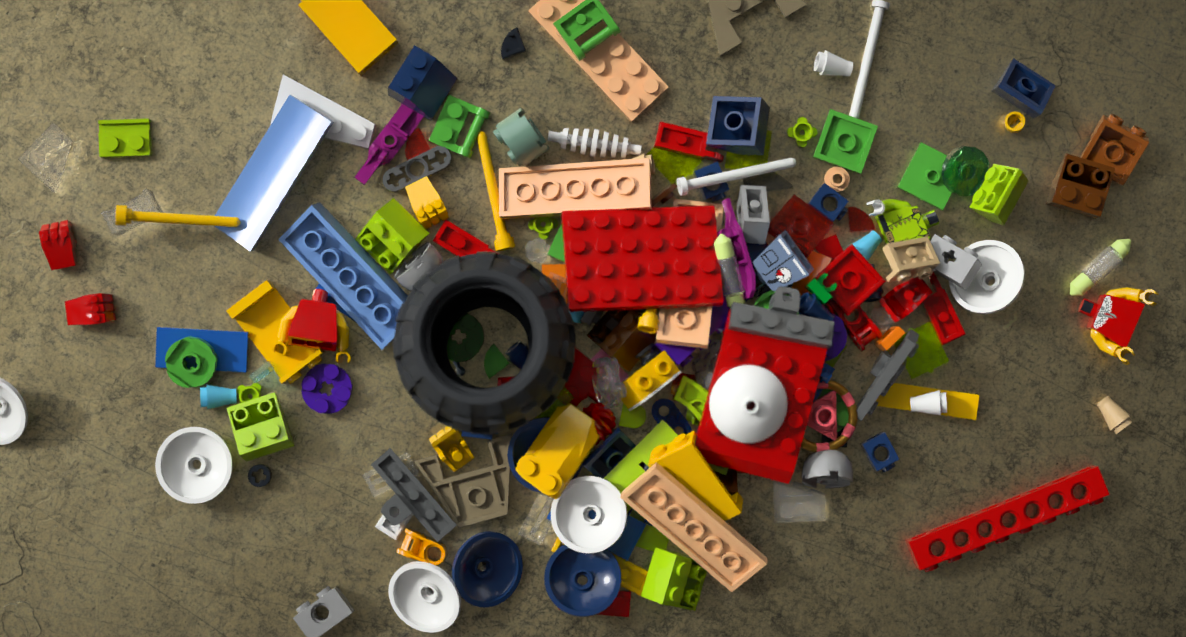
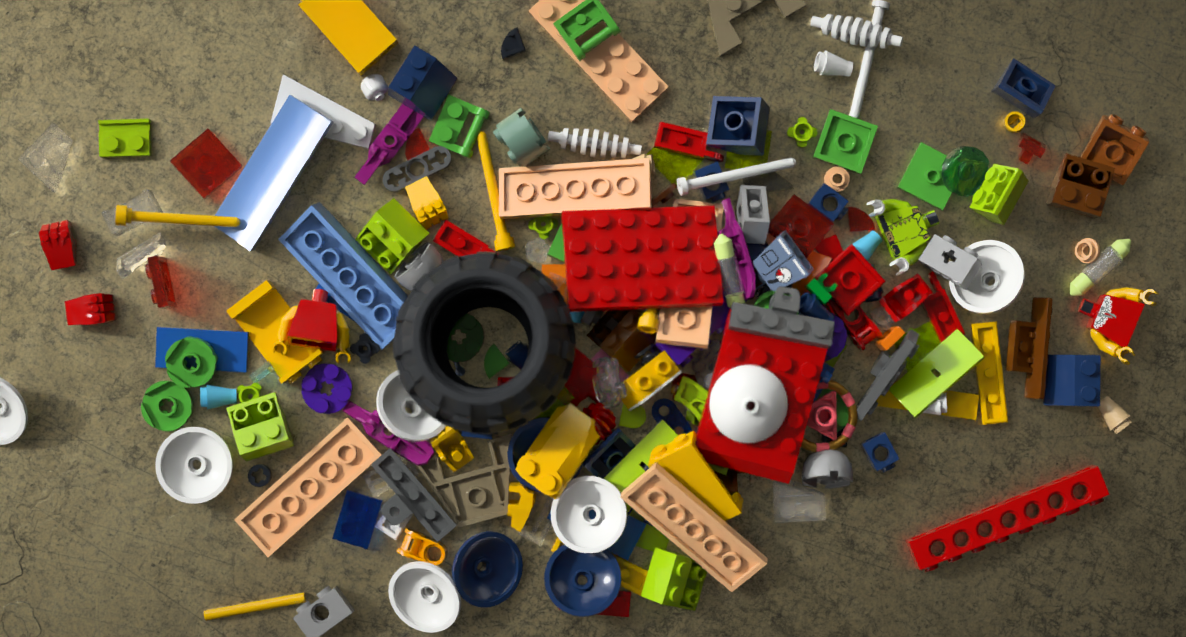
tan bracket [883,237,940,283] -> none
none -> clear wing [116,233,166,280]
none -> bright green plate [141,381,193,431]
none -> clear red plate [145,256,177,309]
none -> clear red plate [170,128,242,200]
none -> yellow bar [204,592,306,621]
none -> light nougat plate [234,417,382,557]
none -> clear blue plate [332,490,383,549]
none -> magenta piece [343,401,434,466]
none -> black plate [350,333,380,364]
none -> white piece [361,74,388,101]
none -> white dish [376,370,445,442]
none -> yellow hand [507,481,536,532]
none -> white piece [811,14,903,49]
none -> lime piece [889,329,985,419]
none -> yellow tile [970,321,1008,425]
none -> reddish brown bracket [1006,297,1053,399]
none -> clear red tile [1018,133,1046,165]
none -> dark blue slope [1043,355,1101,406]
none -> light nougat plate [1075,238,1100,264]

